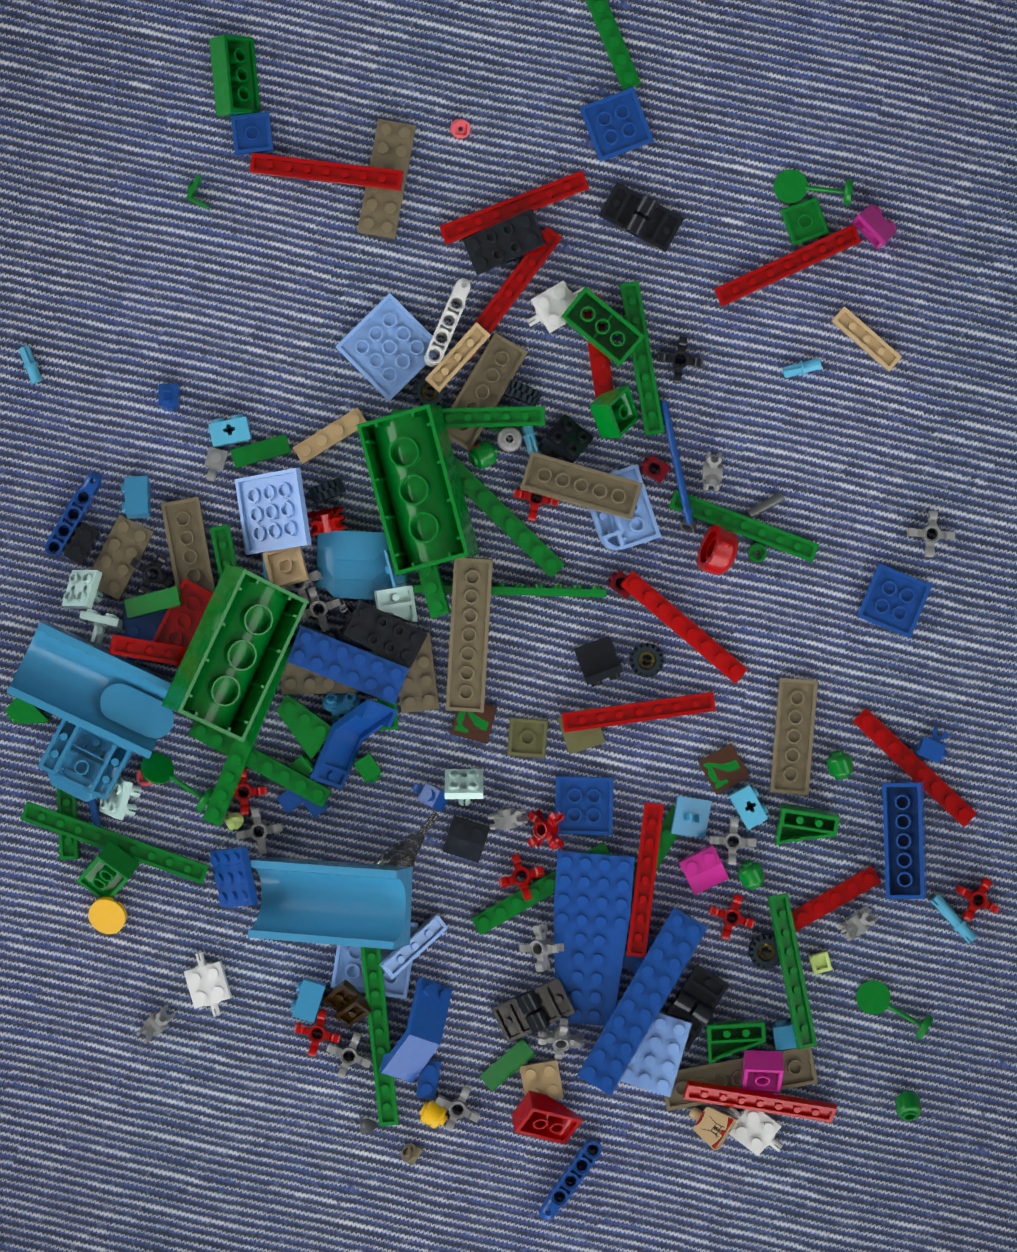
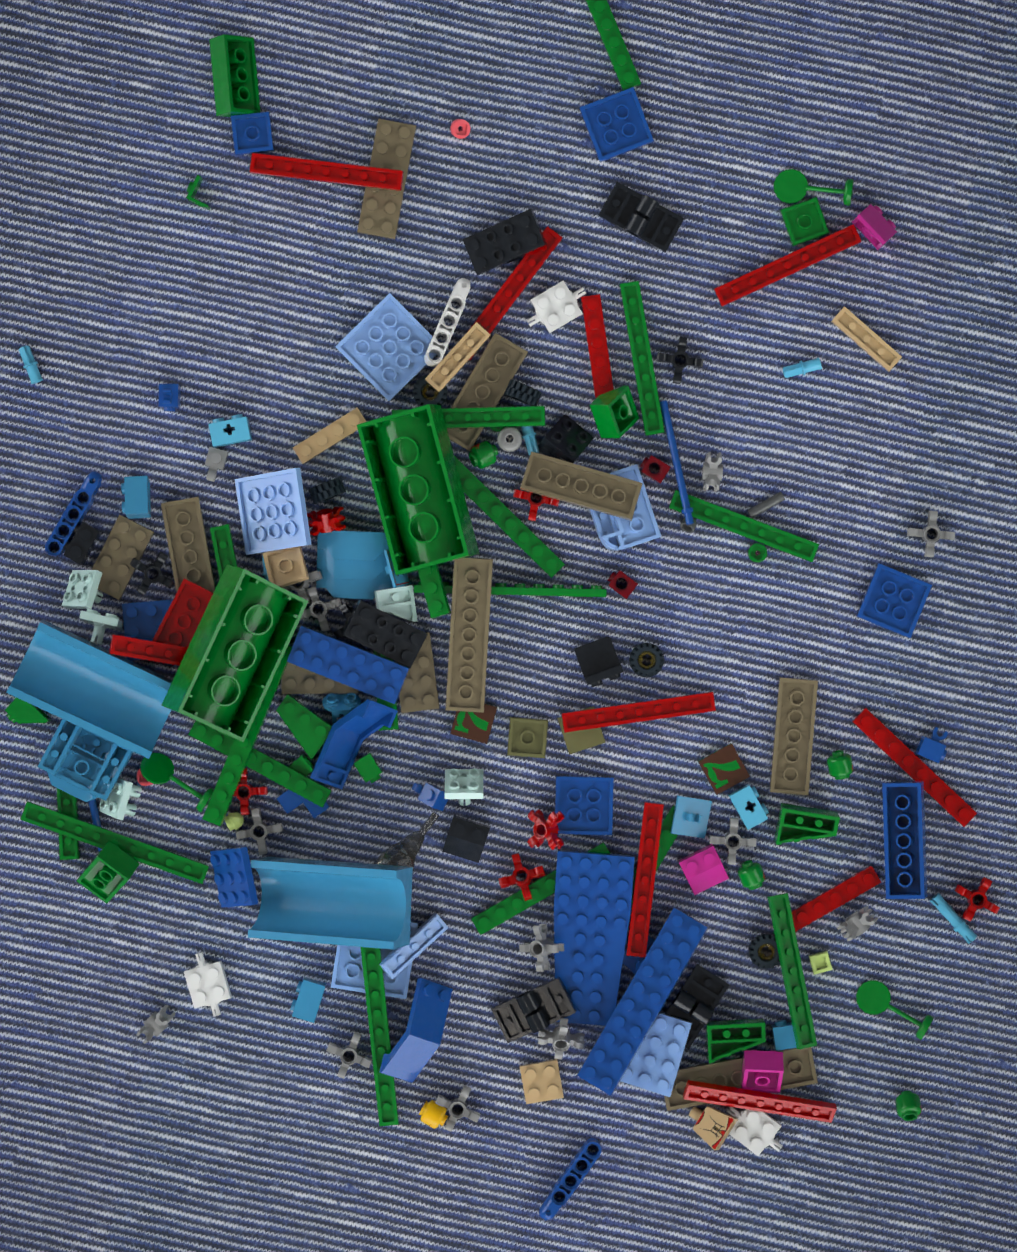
yellow tile [88,897,127,934] -> none
dark azure tile [100,683,174,739] -> none
green tile [124,586,183,619] -> none
green tile [230,434,291,469] -> none
red pin [294,1009,341,1057] -> none
dark brown slope [322,979,371,1027] -> none
dark grey hinge [360,1119,377,1135] -> none
dark tan plate [401,1143,423,1166] -> none
blue plate [416,1059,441,1100] -> none
red plate [439,171,589,245] -> none
green tile [480,1038,536,1092] -> none
light grey pin [488,808,528,830] -> none
red slope [512,1090,583,1144] -> none
green brick [560,287,645,368] -> none
red plate [620,571,748,684] -> none
red piece [697,524,738,575] -> none
red pin [708,893,755,940] -> none

